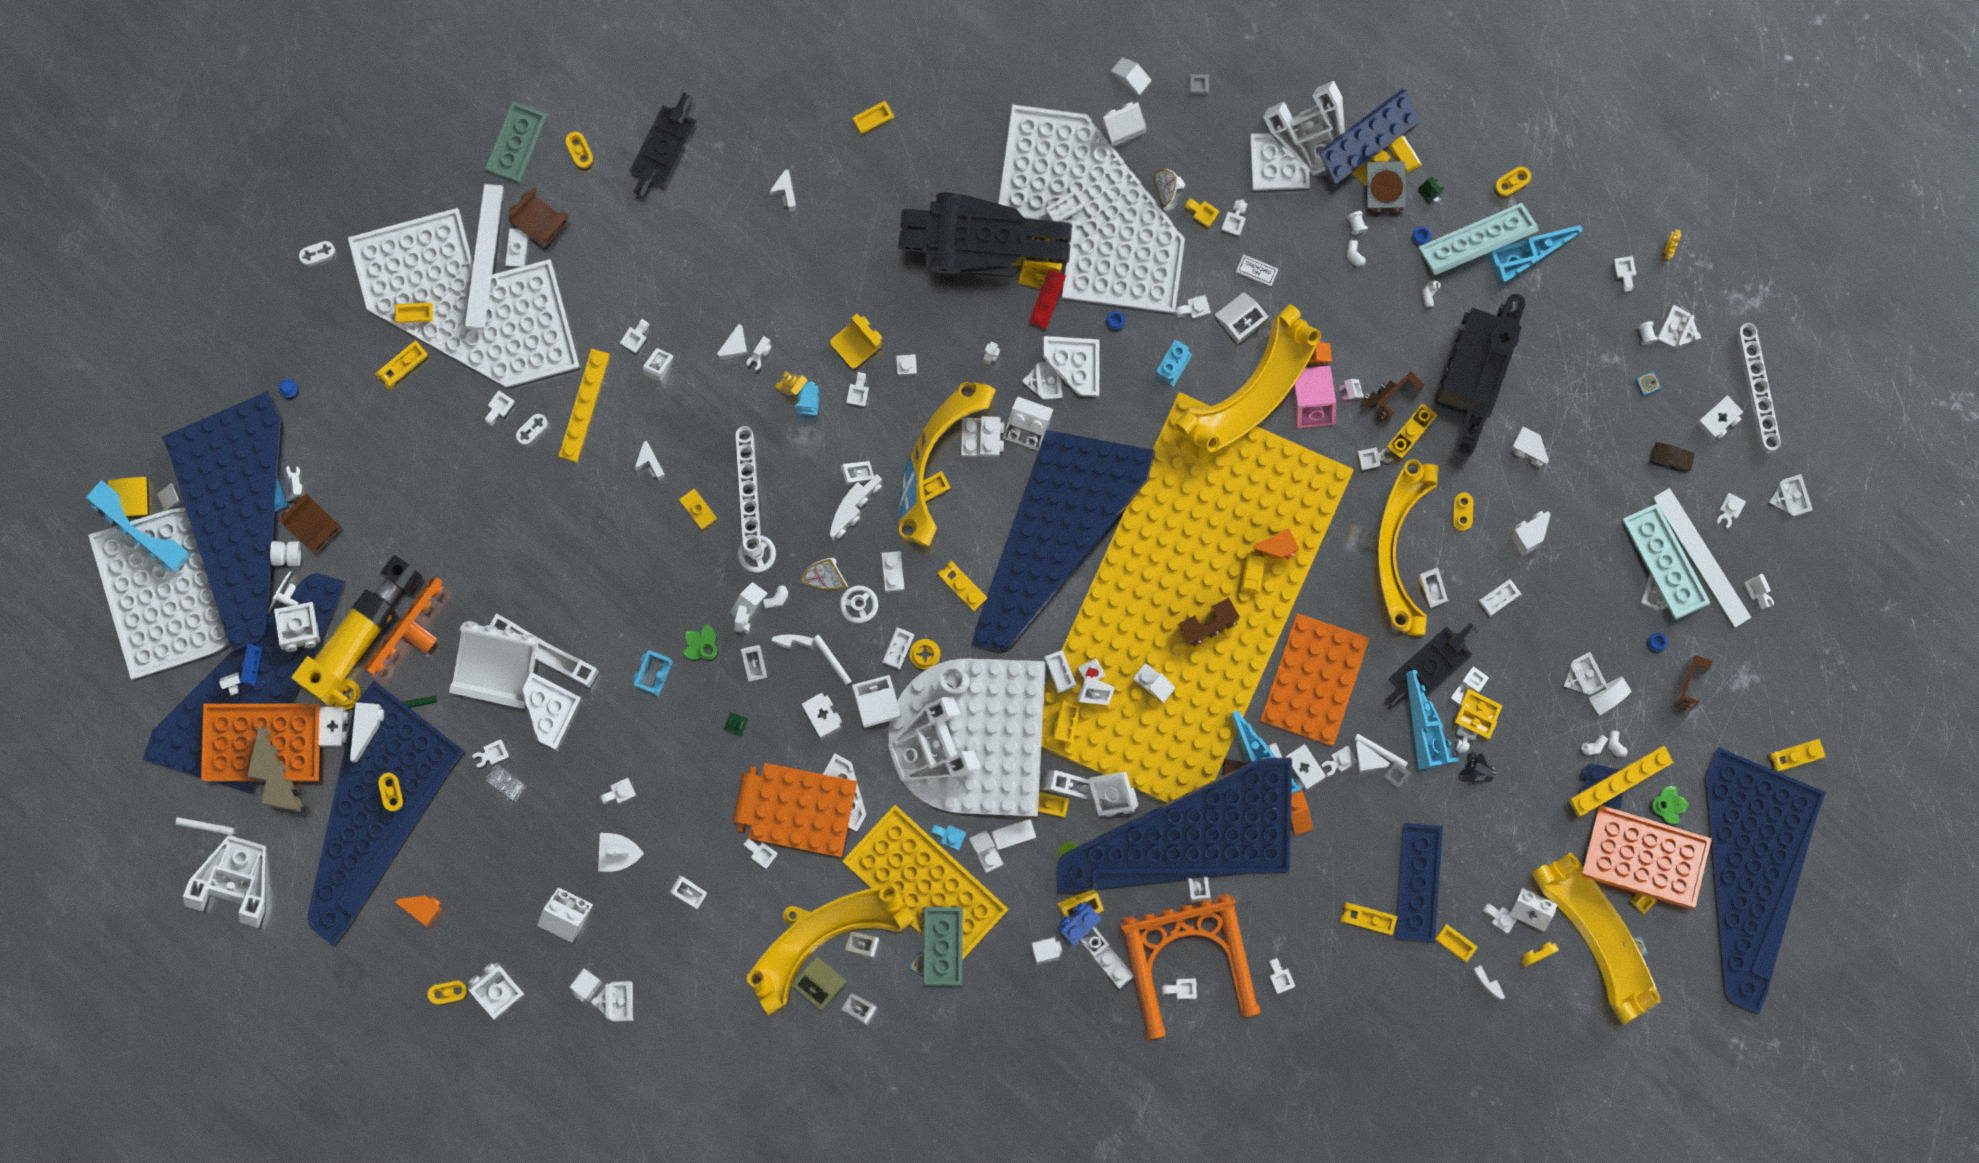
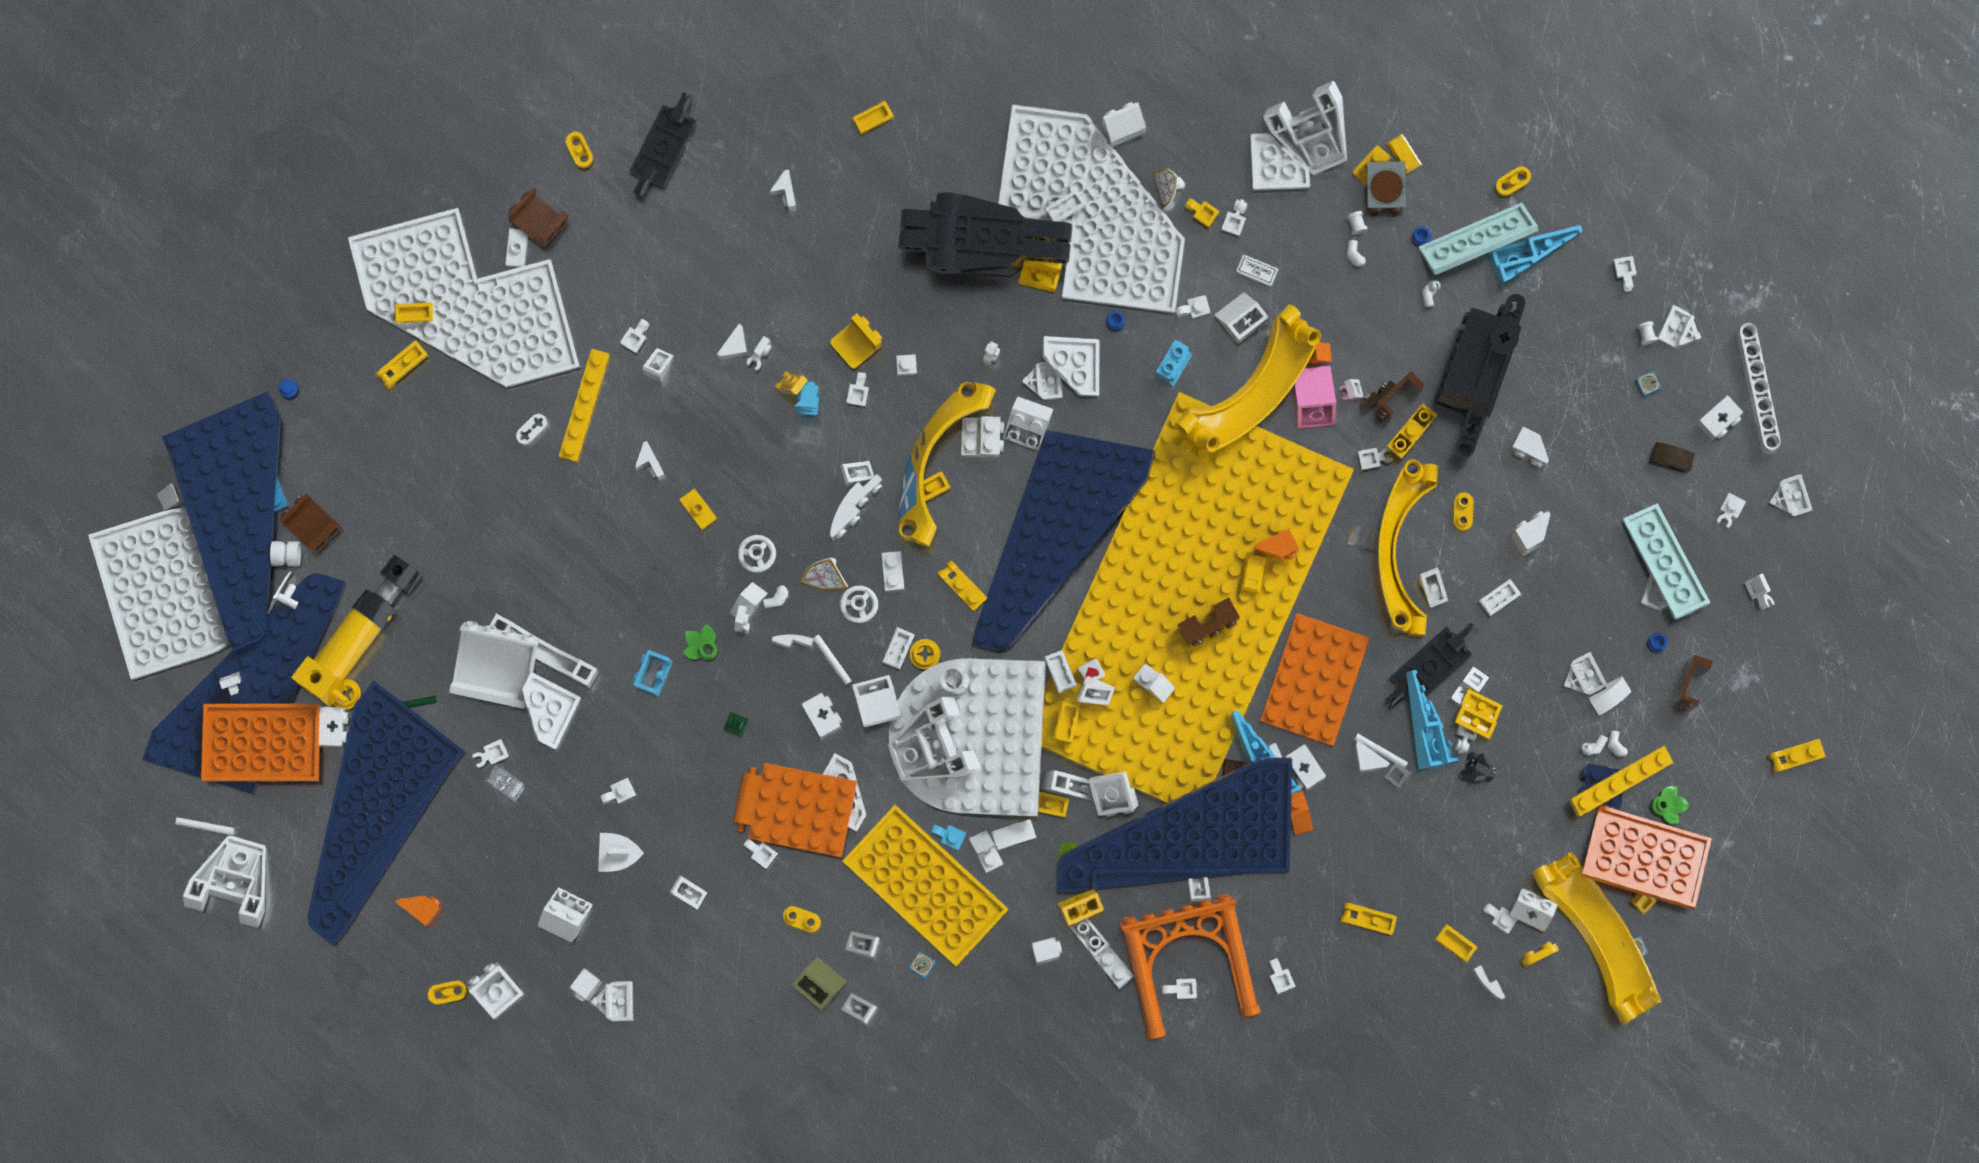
medium azure arch [86,480,191,573] -> none
yellow slope [108,477,148,518] -> none
blue plate [240,644,262,686] -> none
dark tan slope [248,726,303,812] -> none
white plate [274,602,320,652] -> none
white plate [283,466,302,502] -> none
white beam [299,241,335,266] -> none
white slope [350,703,384,763] -> none
orange plate [363,577,443,675] -> none
yellow plate [379,773,403,812] -> none
white tile [465,184,504,330] -> none
sand green tile [484,101,548,184] -> none
white plate [485,391,515,426] -> none
white beam [736,426,762,557] -> none
white slope [741,645,767,682] -> none
yellow panel [747,885,916,1015] -> none
sand green tile [923,907,963,986] -> none
red plate [1029,269,1067,329] -> none
blue bracket [1057,901,1102,945] -> none
white slope [1111,57,1152,95] -> none
light grey tile [1189,74,1209,95] -> none
dark blue plate [1318,89,1420,184] -> none
white plate [1321,746,1358,776] -> none
dark blue plate [1396,823,1443,943] -> none
dark green tile [1418,177,1444,203] -> none
white tile [1653,488,1751,628] -> none
yellow gear [1663,229,1681,259] -> none
dark blue wing [1706,747,1826,1014] -> none

